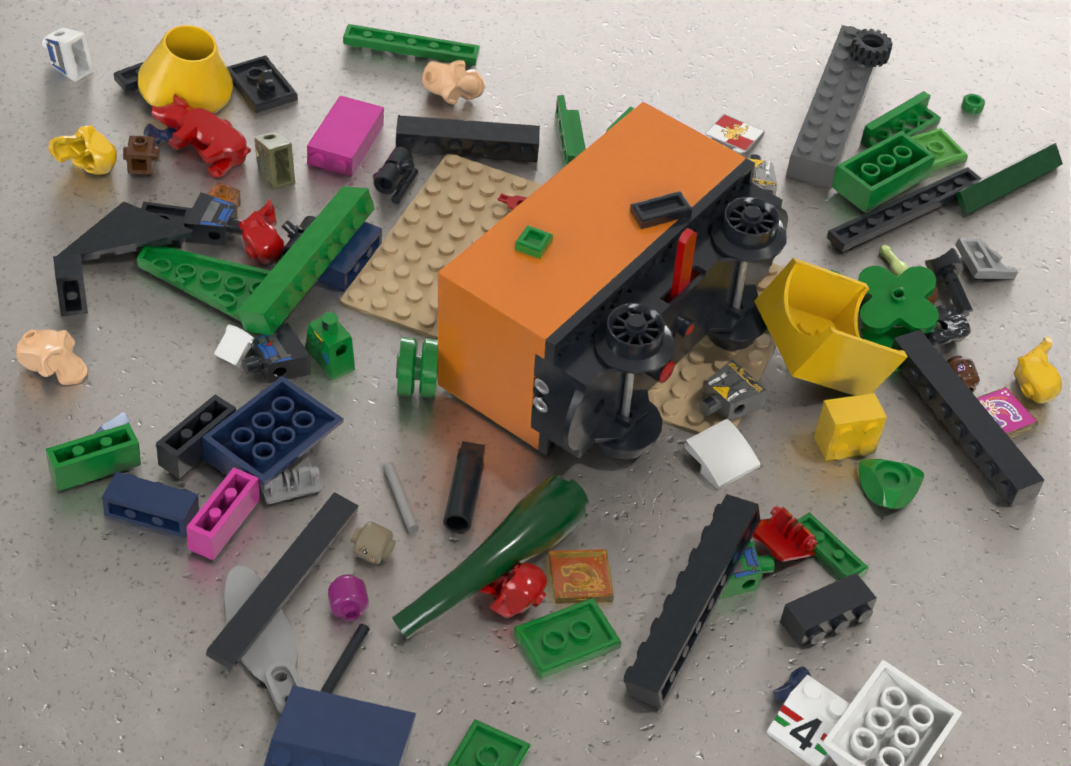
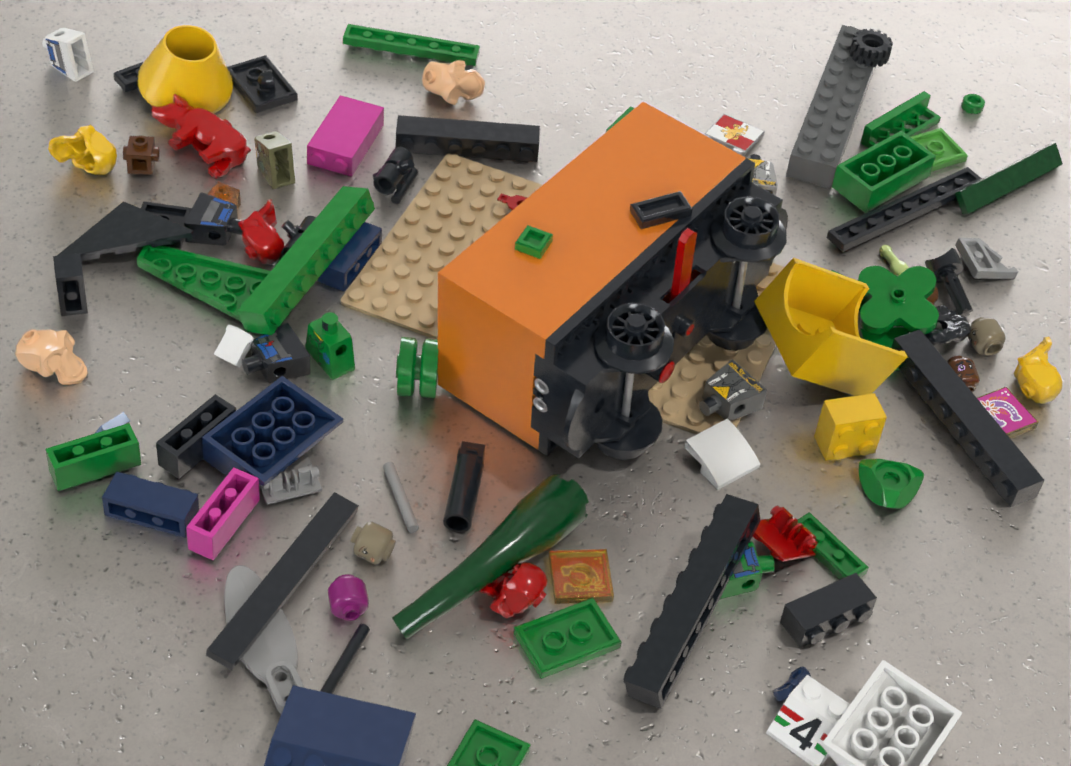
dark blue piece [143,123,177,144] -> none
green fence [555,95,586,168] -> none
none -> dark tan head [968,317,1006,356]

